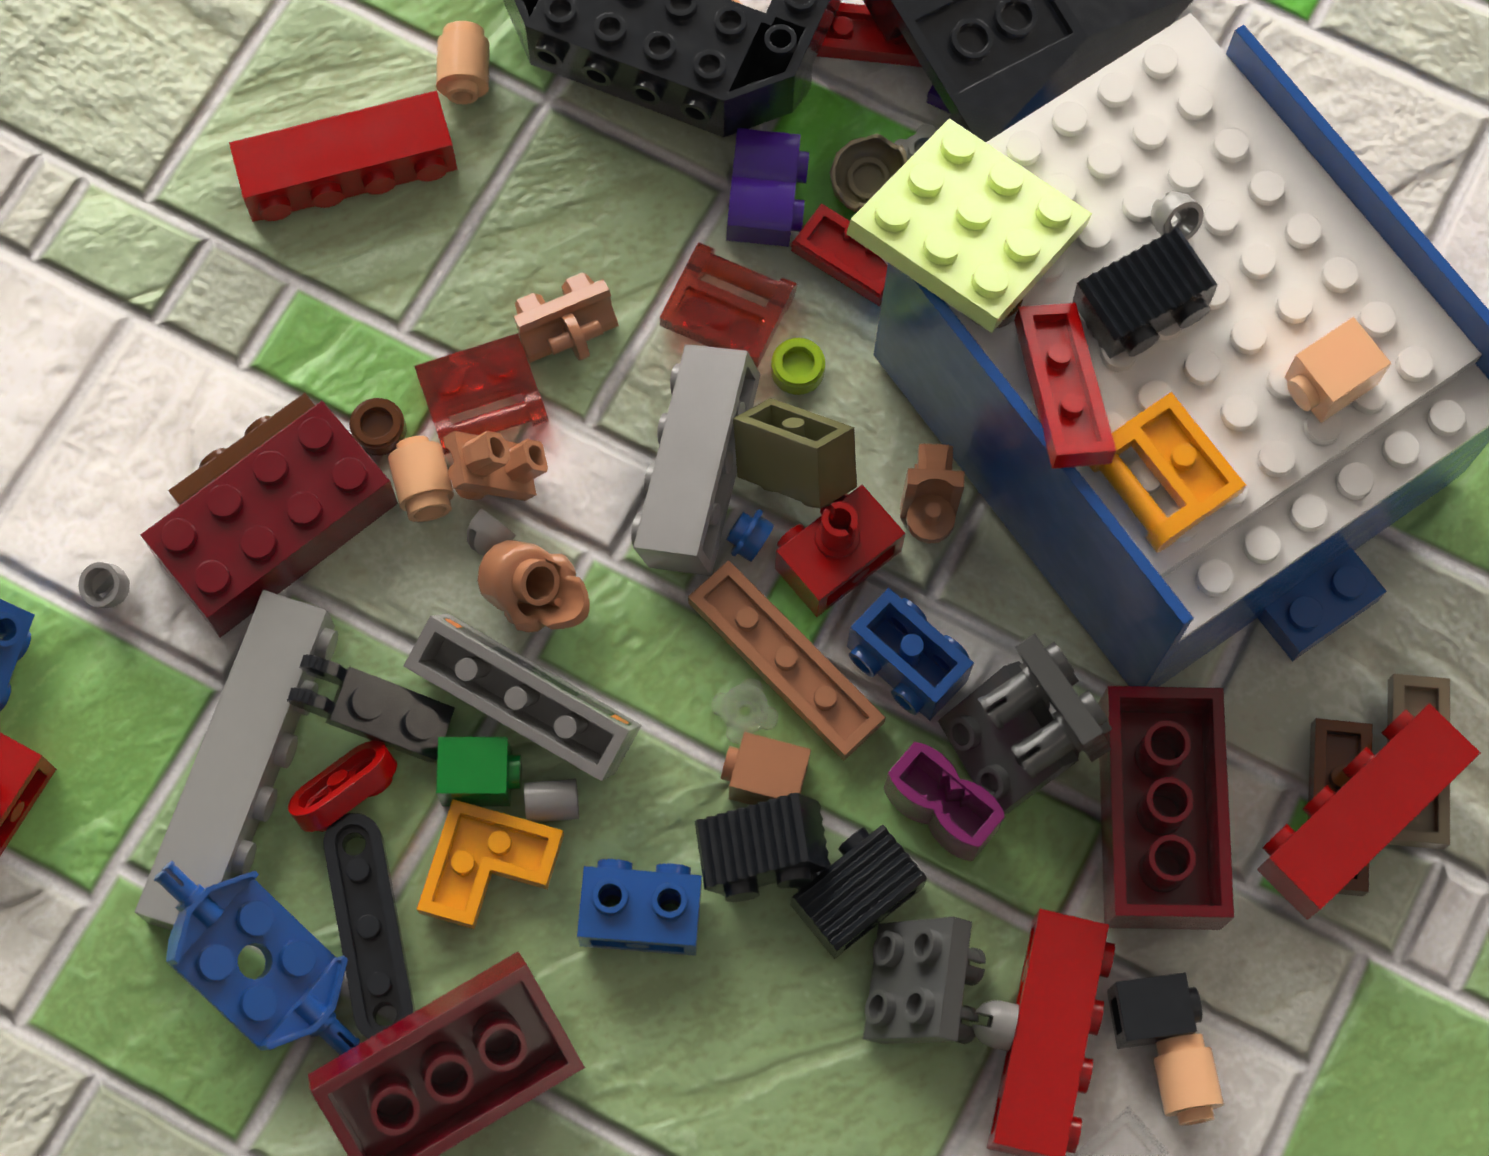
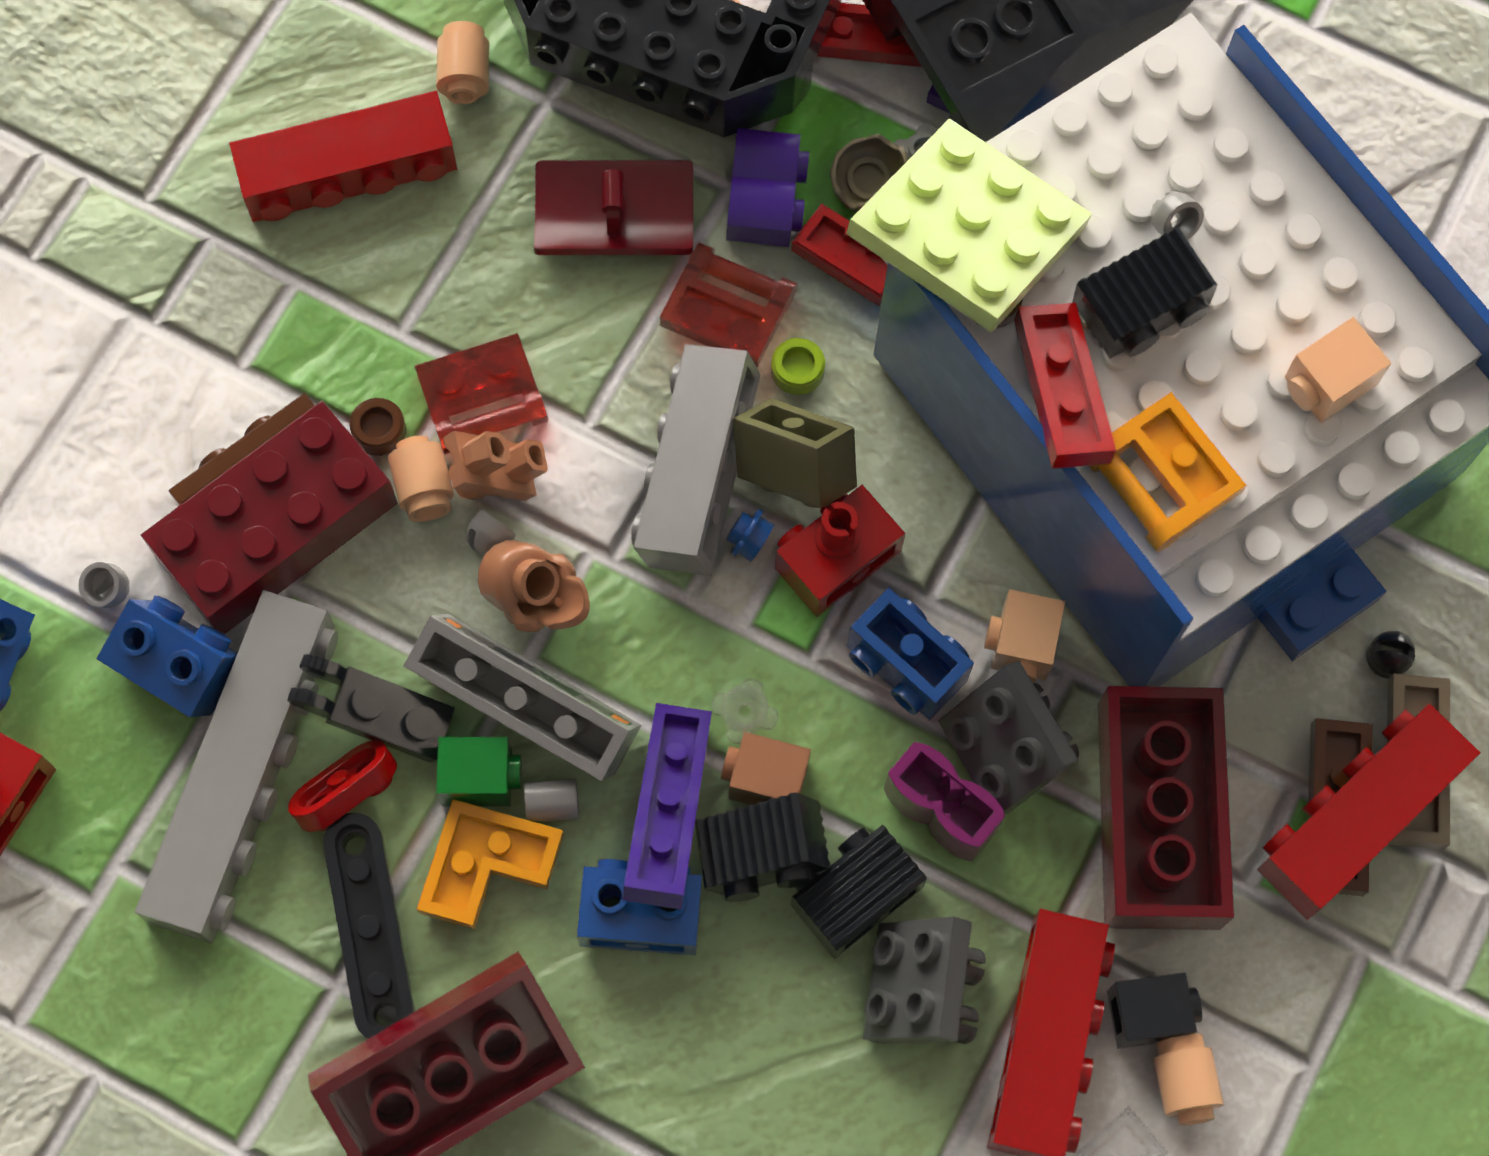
blue plate [153,861,360,1056] -> none
nougat hips [513,272,619,363] -> none
nougat plate [688,560,886,761] -> none
nougat hips [900,443,965,544] -> none
light grey hinge [972,1000,1019,1052] -> none
dark grey plate [978,634,1112,779] -> none
none -> blue brick [96,596,237,717]
none -> dark red shield [534,160,693,255]
none -> dark purple plate [622,703,712,909]
none -> light nougat brick [984,589,1065,683]
none -> black hinge [1366,631,1415,679]

